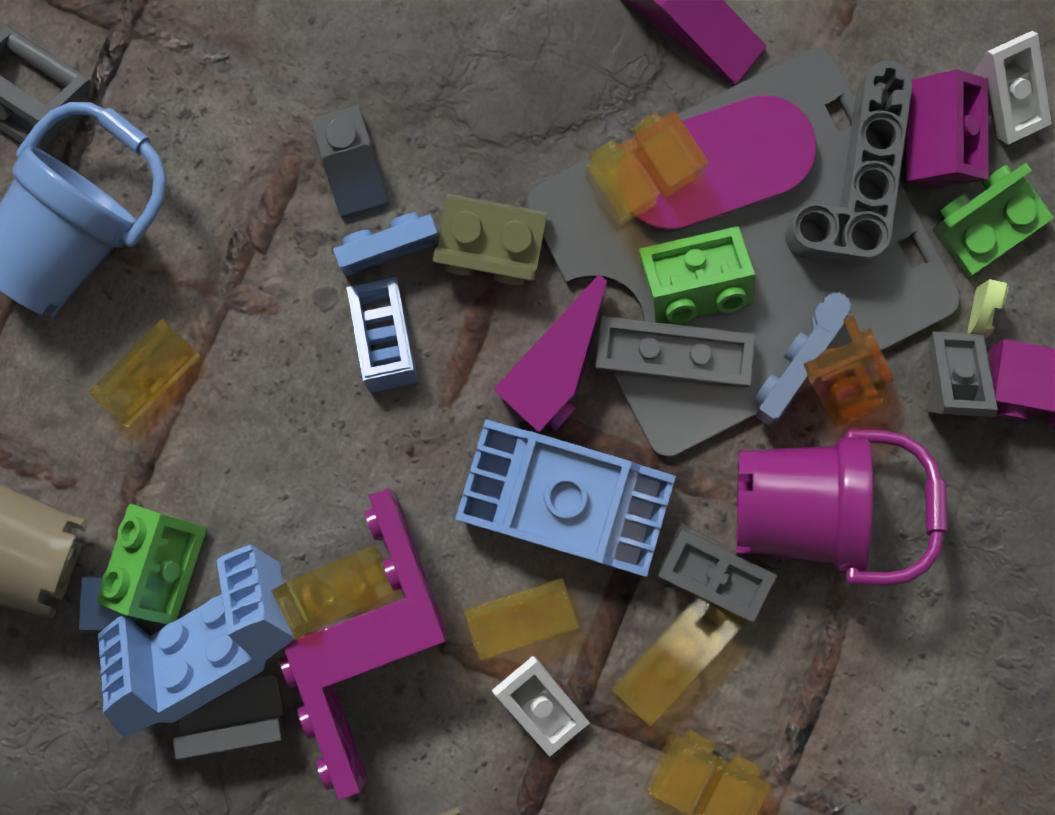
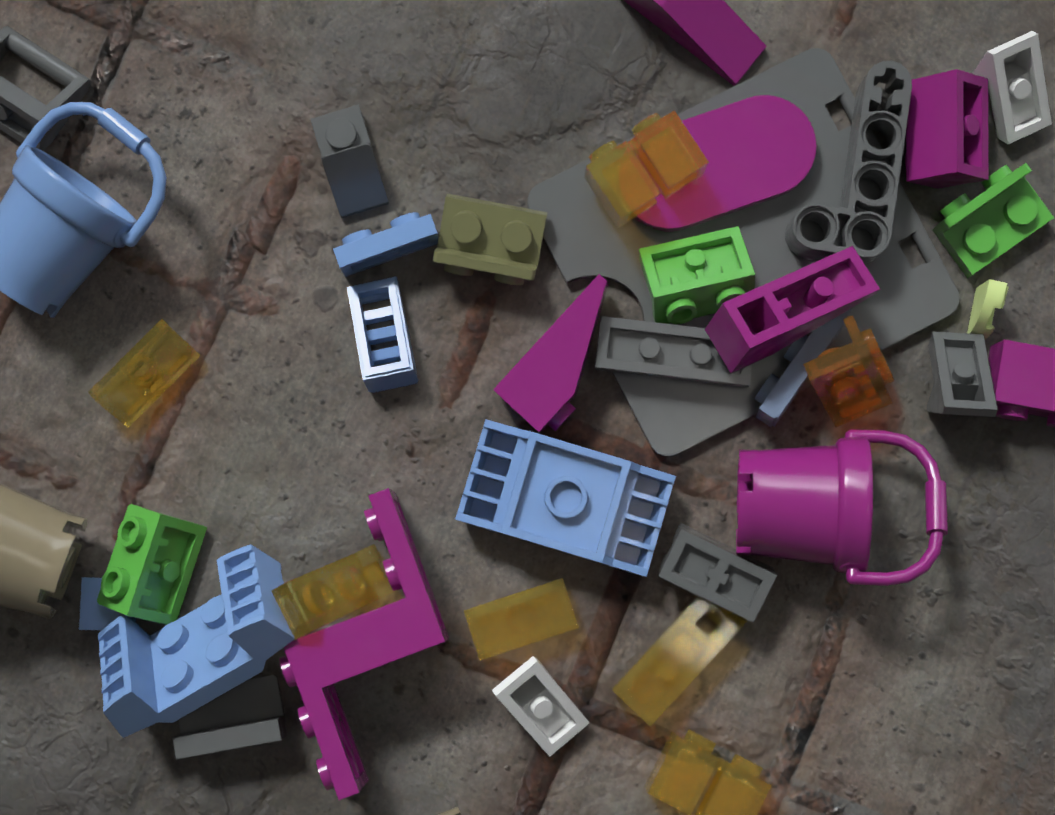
none -> magenta slope [705,246,880,373]

